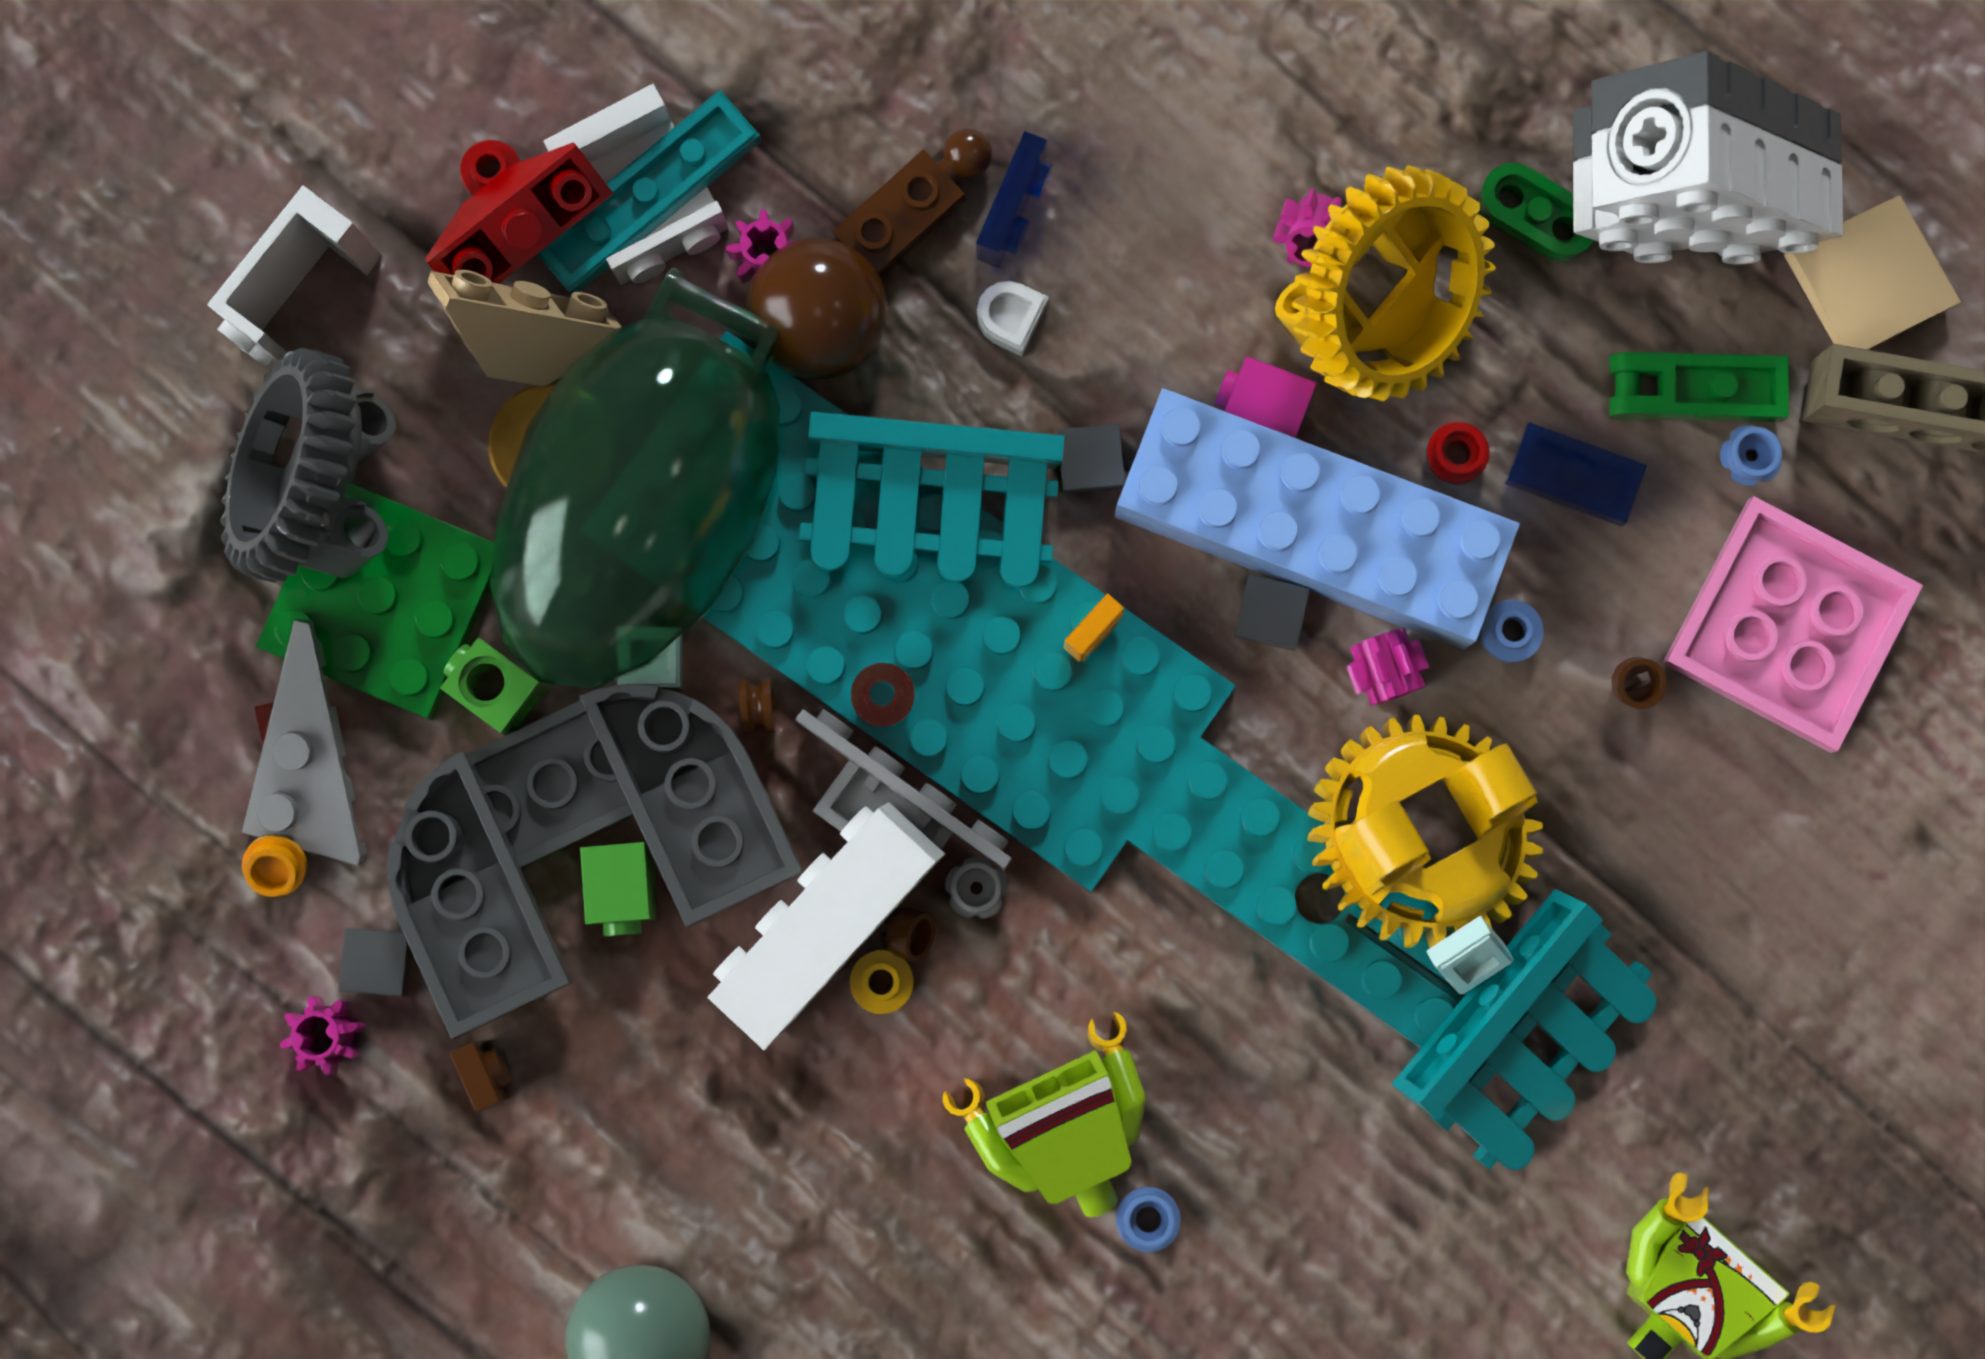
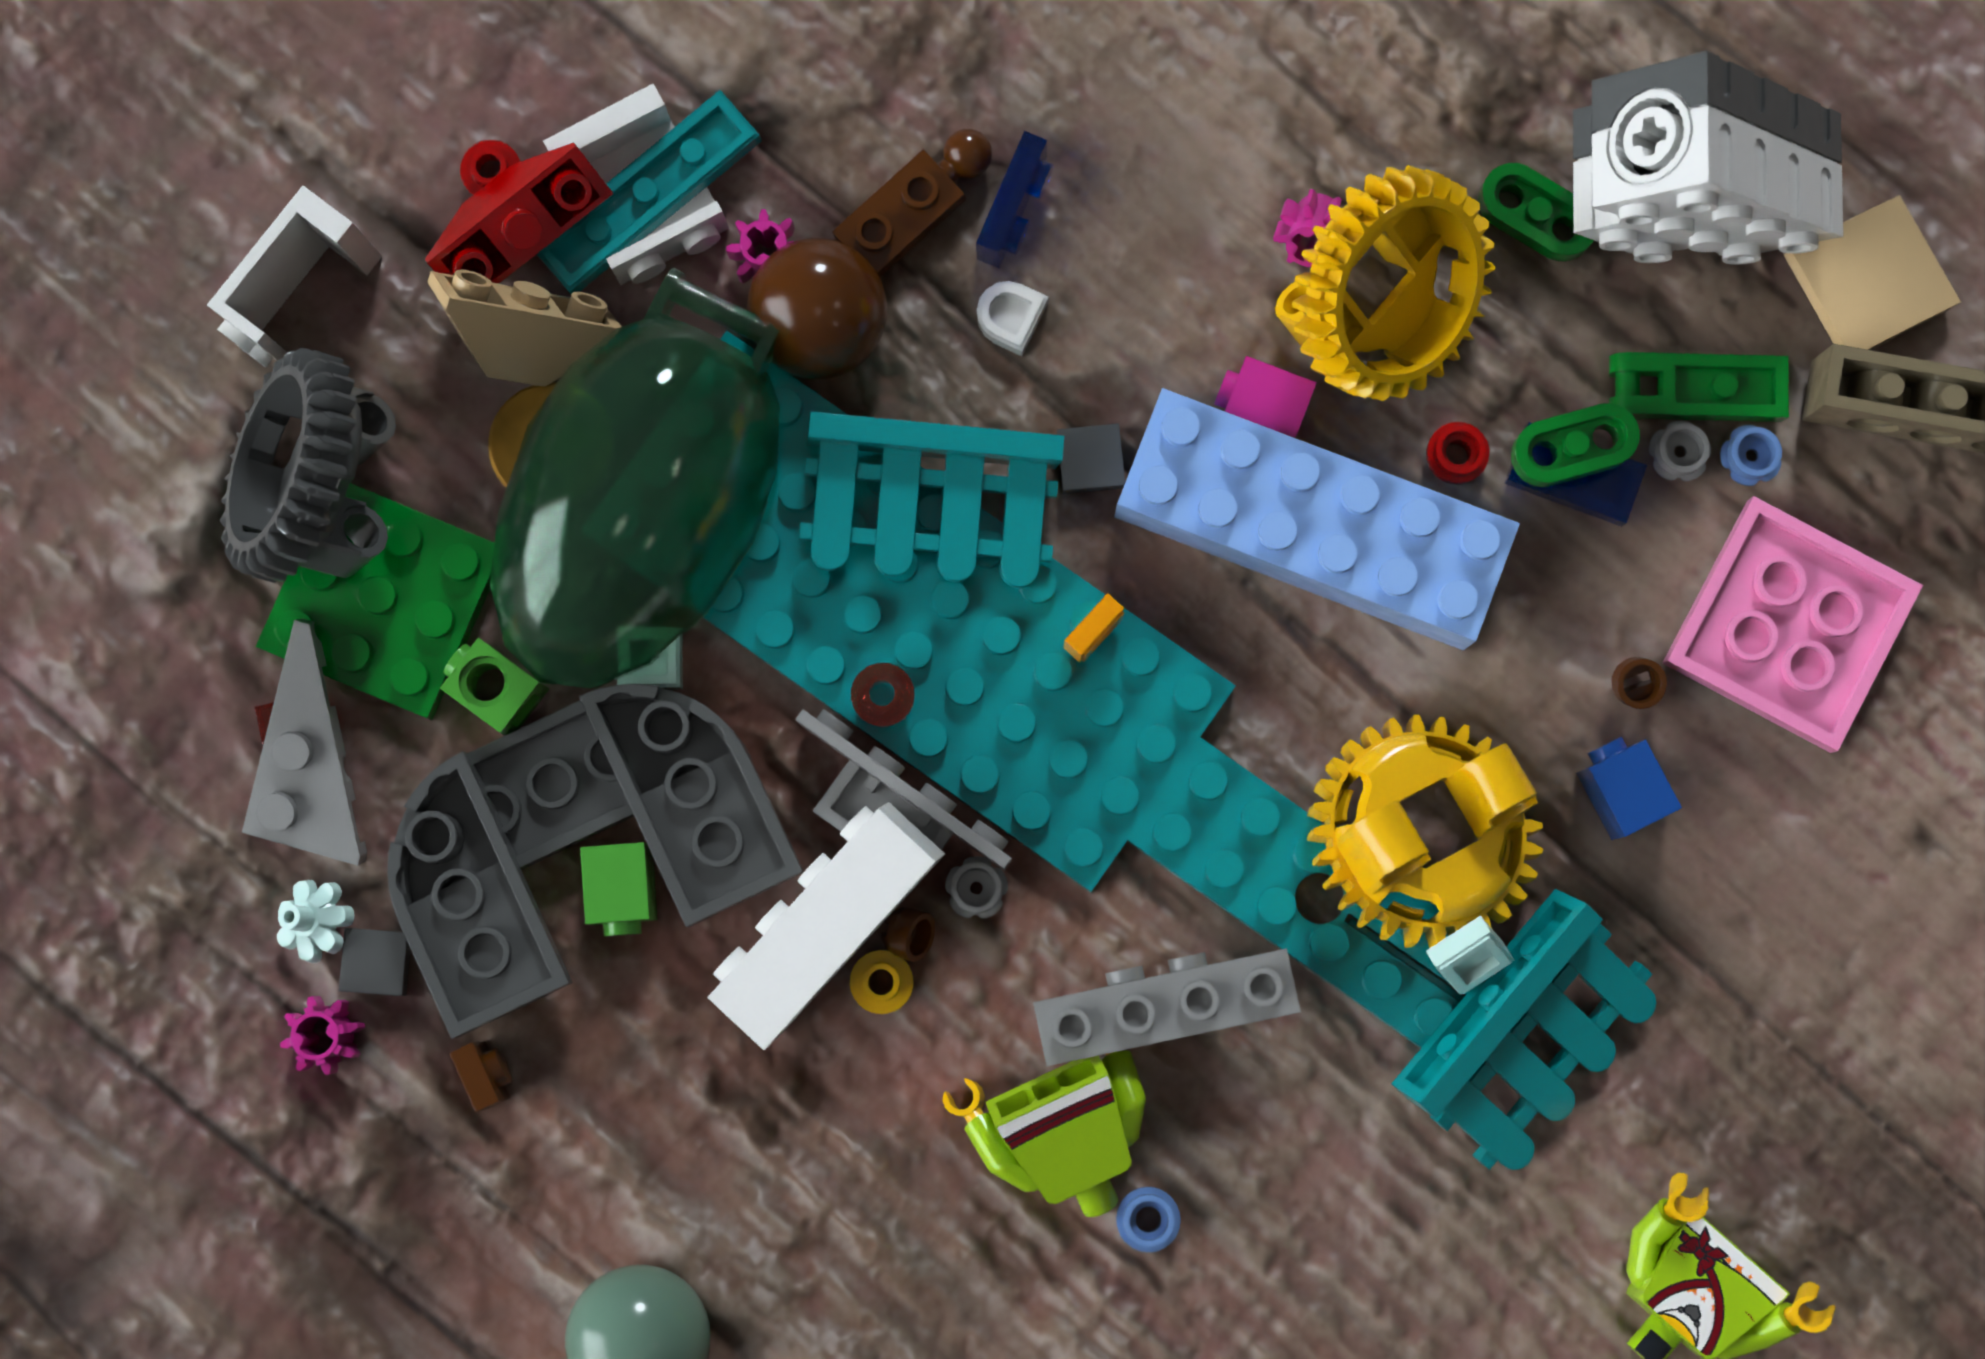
light orange plate [242,834,307,897] -> none
reddish brown bush [739,676,777,735] -> none
dark grey tile [1234,574,1310,651] -> none
dark pink gear [1346,628,1430,706] -> none
medium blue plate [1479,600,1544,663] -> none
none -> light aqua plant [277,880,355,963]
none -> light grey bracket [1033,948,1301,1066]
none -> green plate [1511,403,1640,487]
none -> blue brick [1576,736,1682,840]
none -> light grey plate [1649,421,1711,482]

